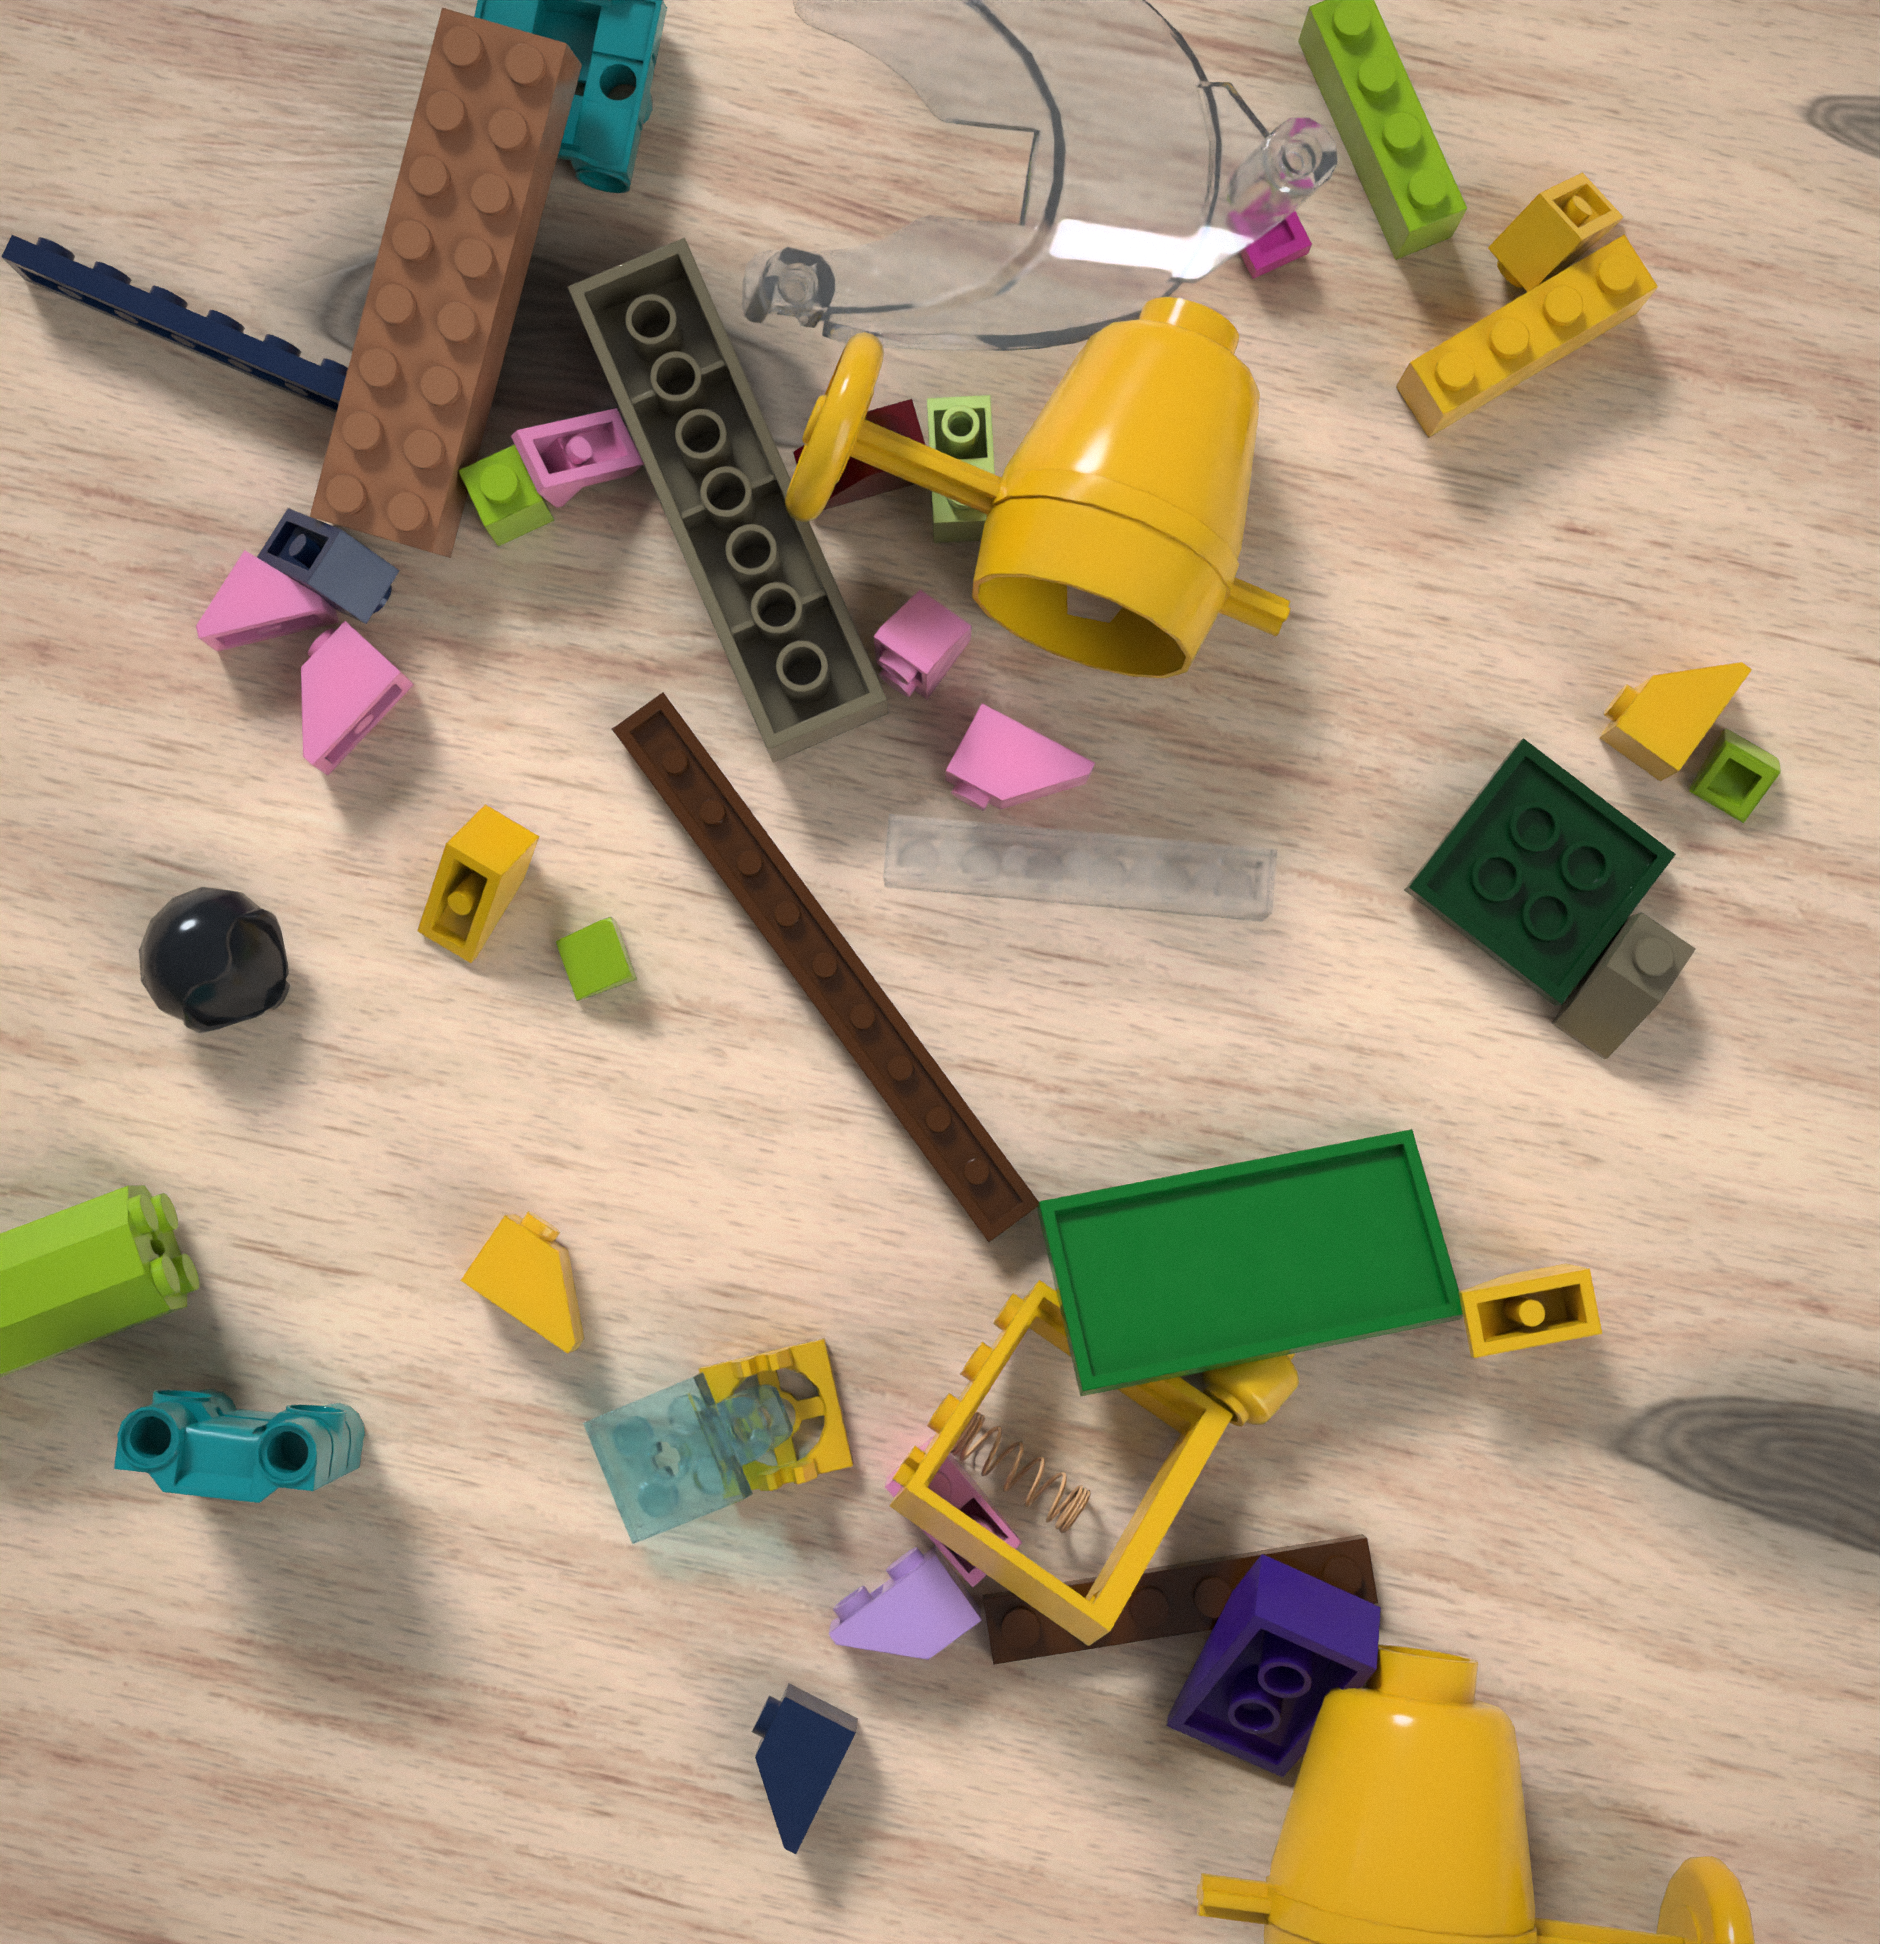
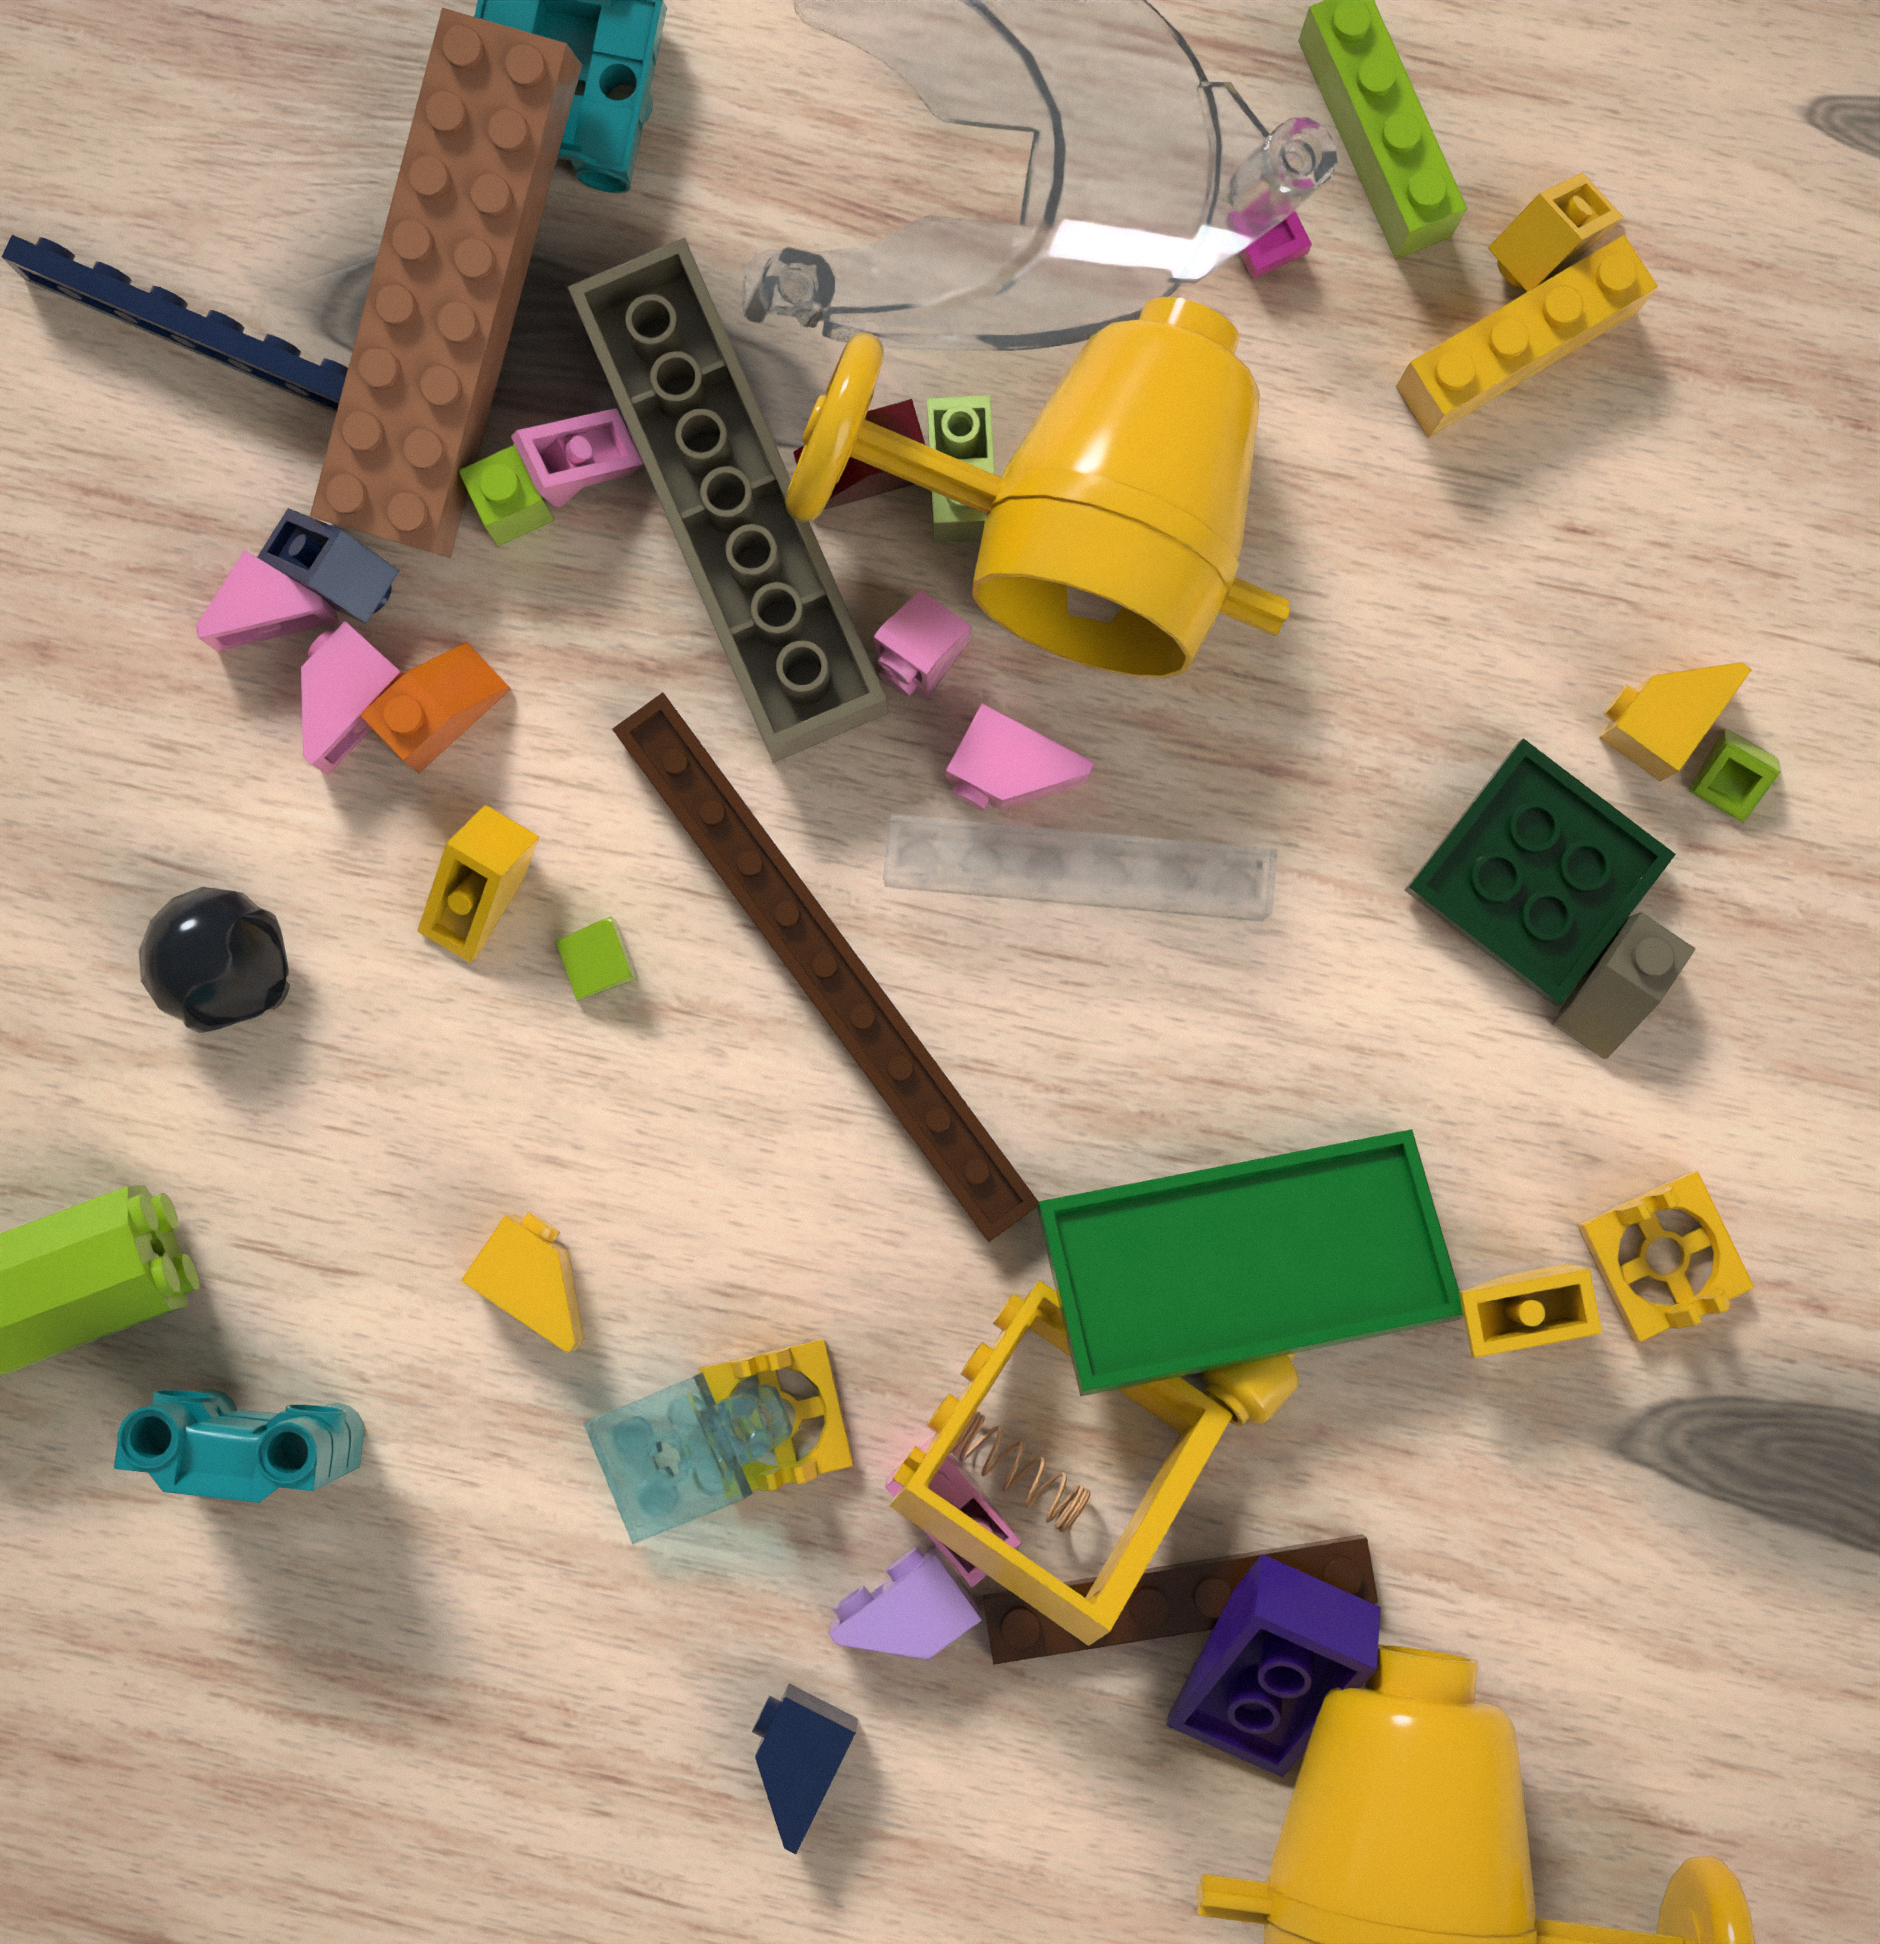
none -> orange slope [360,642,511,773]
none -> yellow piece [1578,1171,1755,1342]

